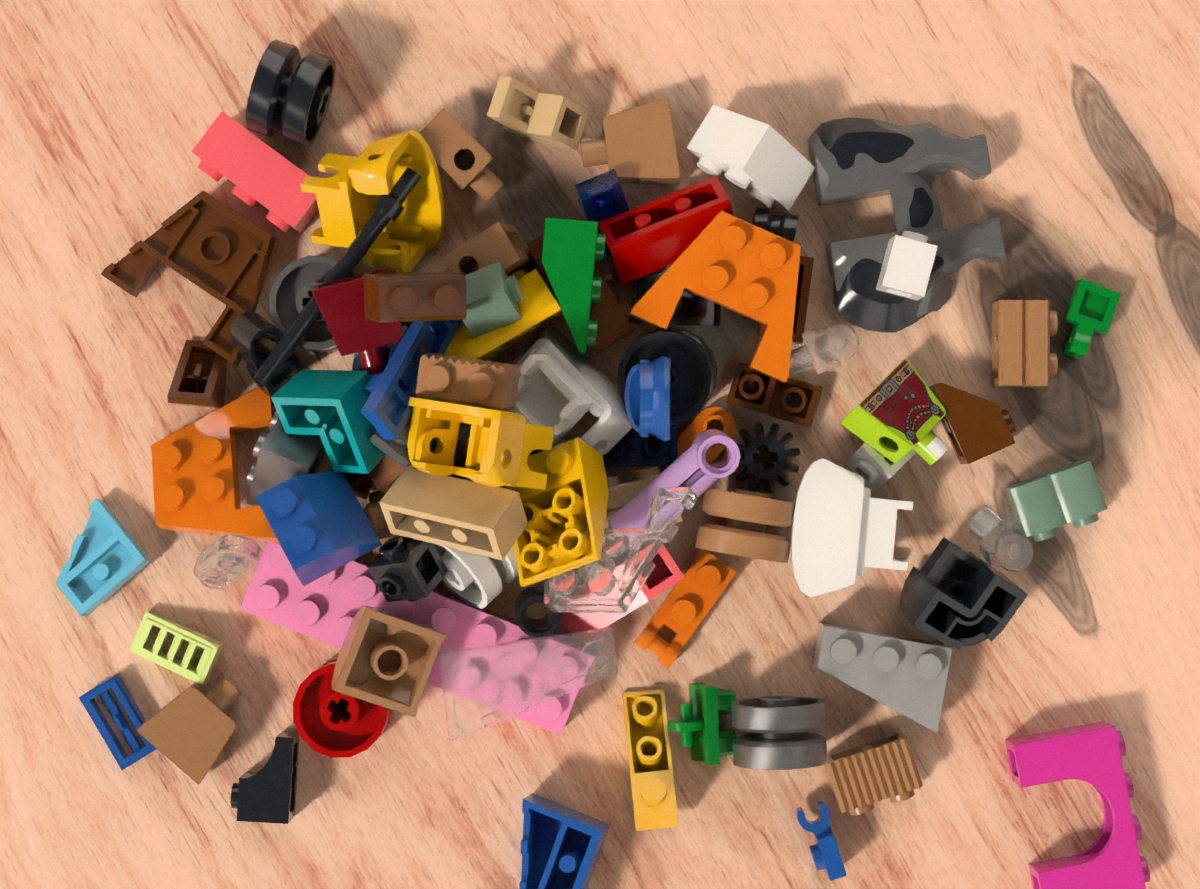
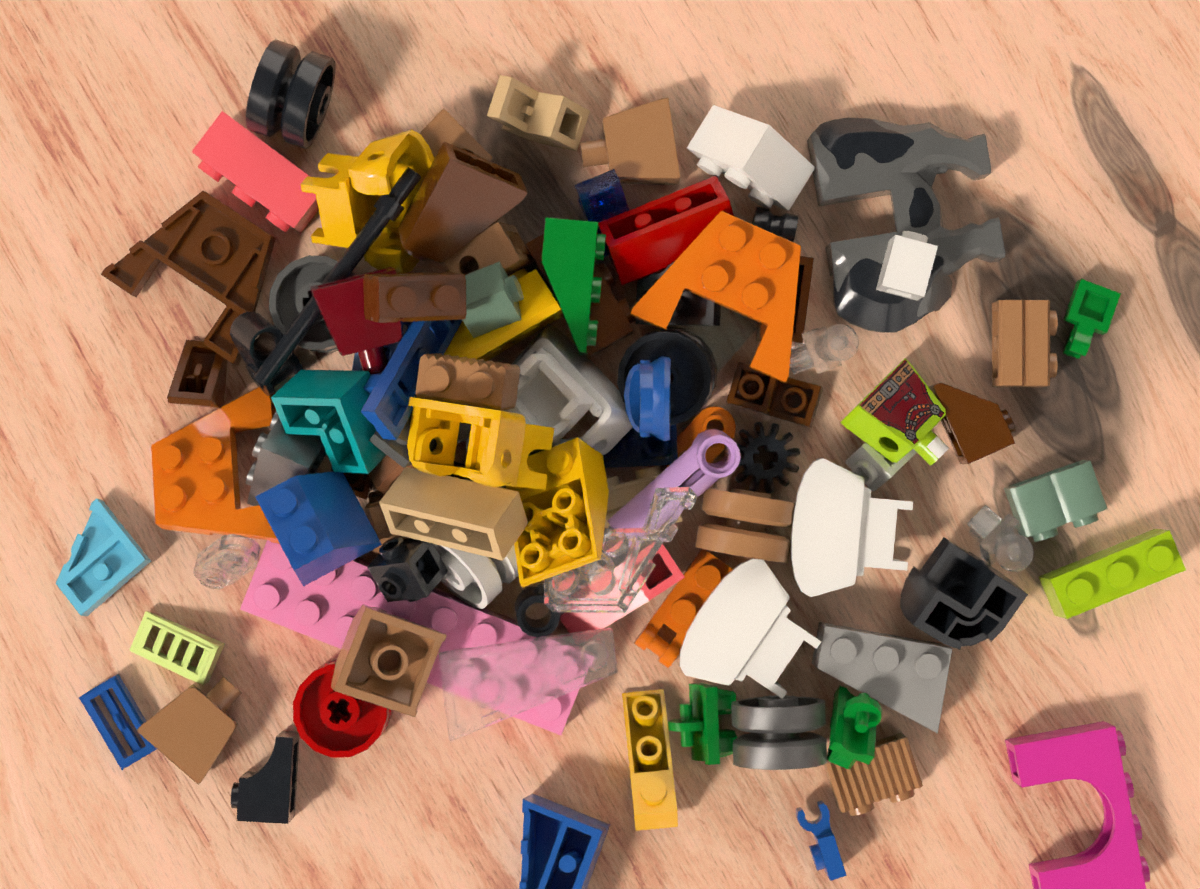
none -> reddish brown slope [398,142,528,264]
none -> white piece [679,558,821,699]
none -> green hips [827,685,882,769]
none -> lime brick [1039,529,1186,619]

